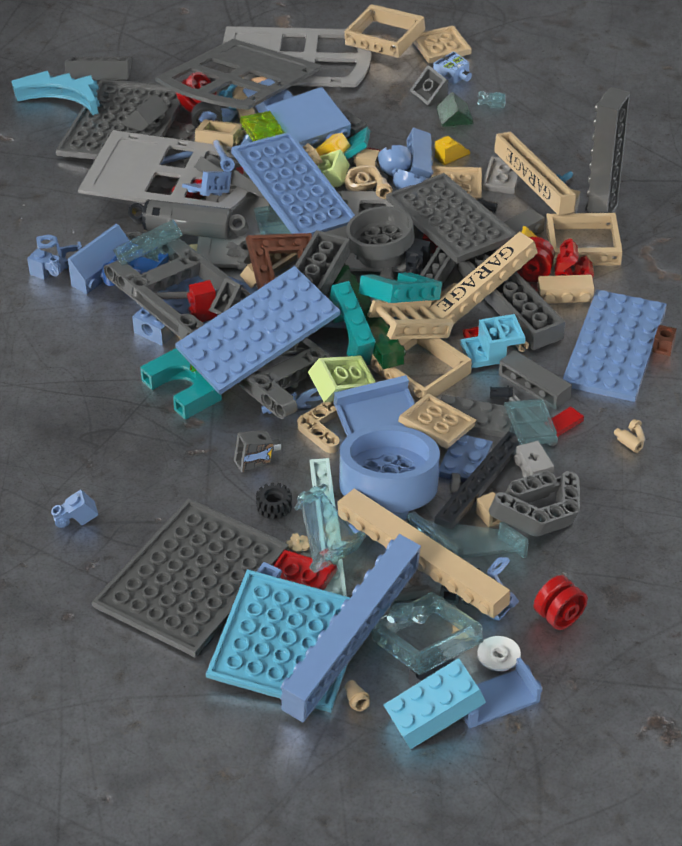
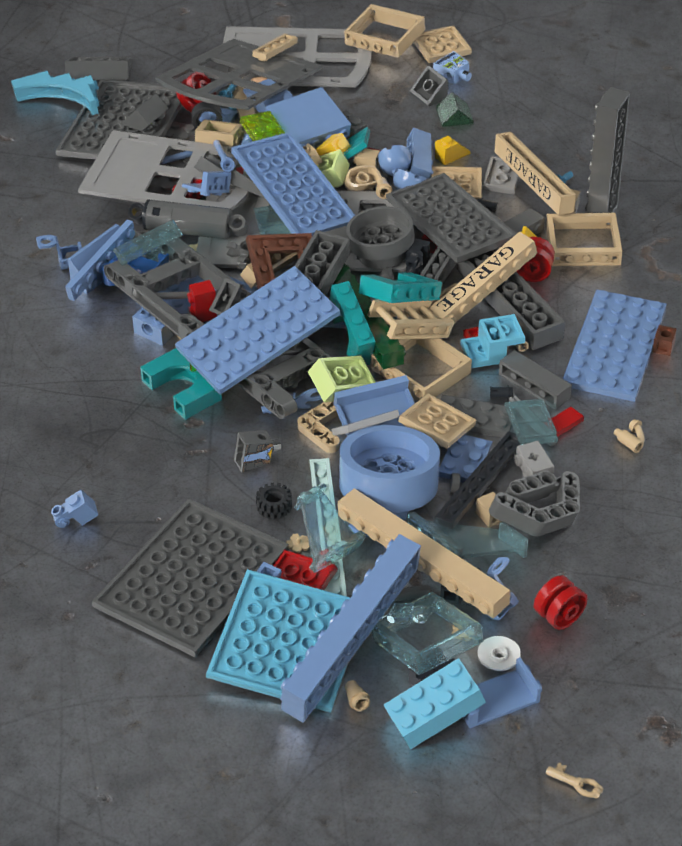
medium blue brick [27,248,66,280] -> none
clear light blue plate [478,91,505,108] -> none
tan brick [537,275,594,303] -> none
red piece [554,238,594,278] -> none
none -> medium blue plate [65,219,136,301]
none -> tan plate [252,33,298,61]
none -> light grey tile [331,410,399,436]
none -> tan piece [546,762,603,798]

